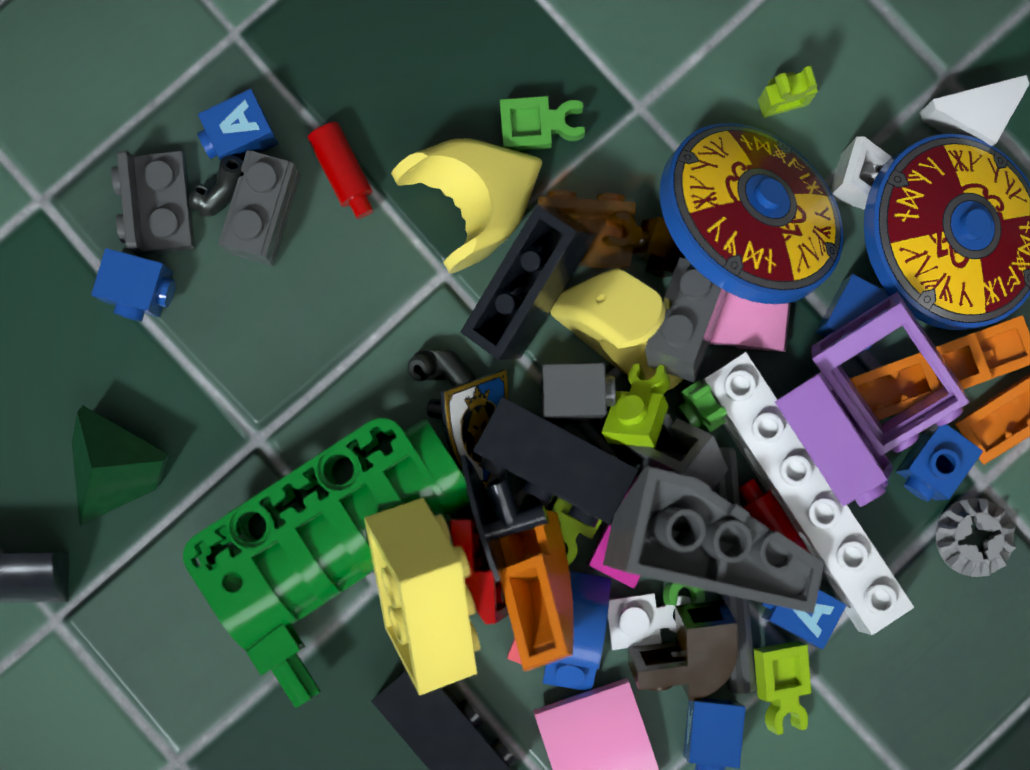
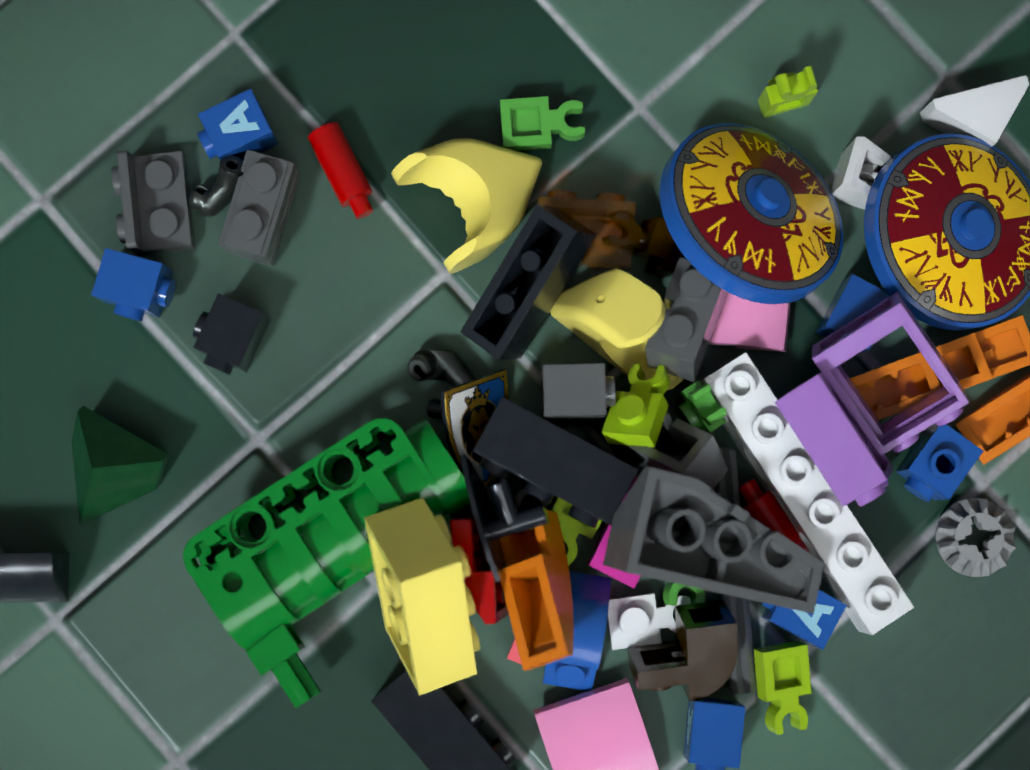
none -> black brick [193,293,270,375]

